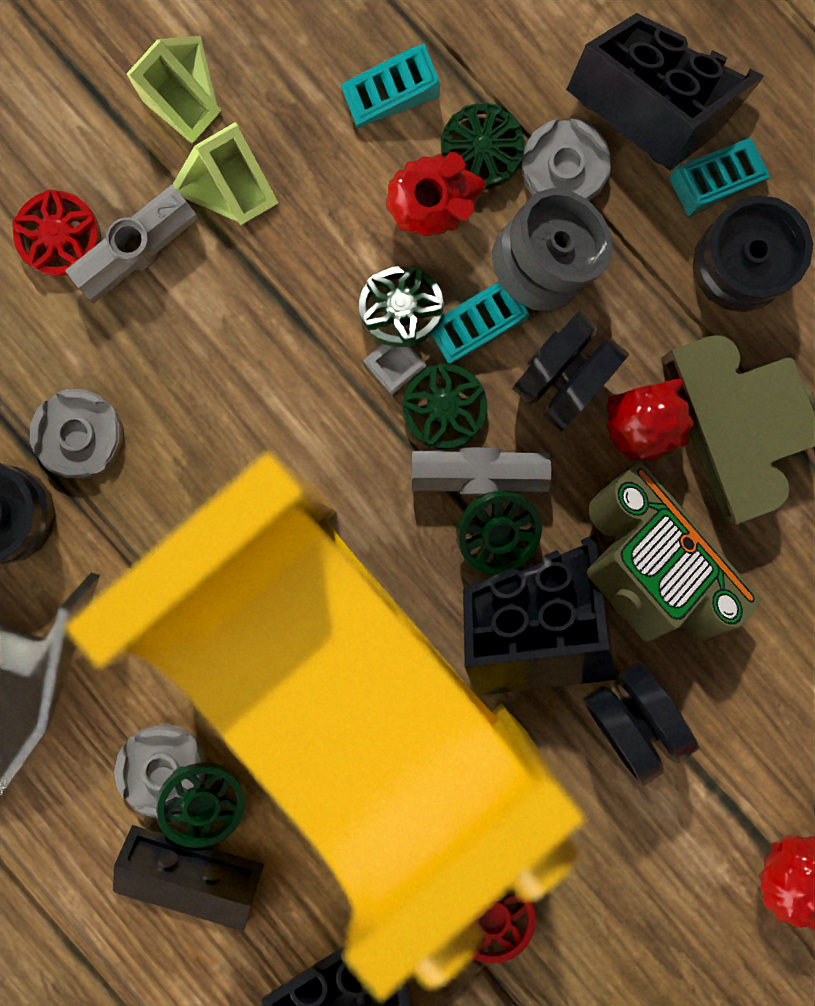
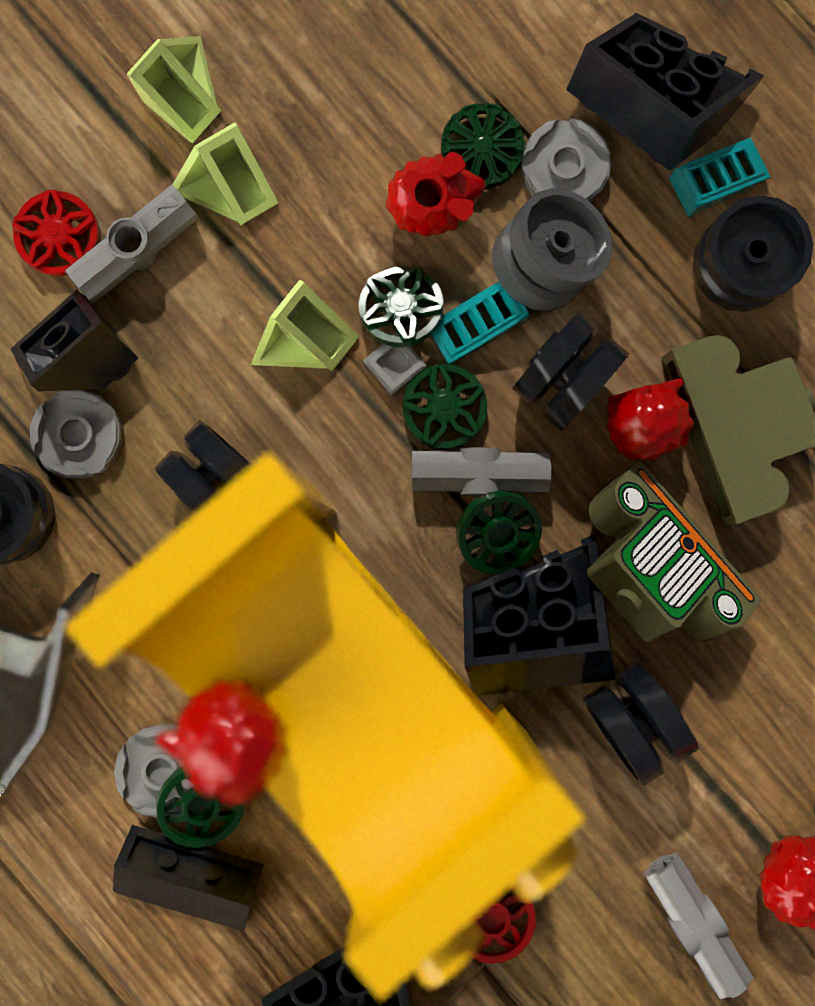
teal slope [340,43,440,128] -> none
none -> black slope [11,289,138,391]
none -> black wheel [155,420,252,514]
none -> red animal [155,681,288,806]
none -> yellowish green slope [251,280,360,371]
none -> light grey piece [643,852,754,999]

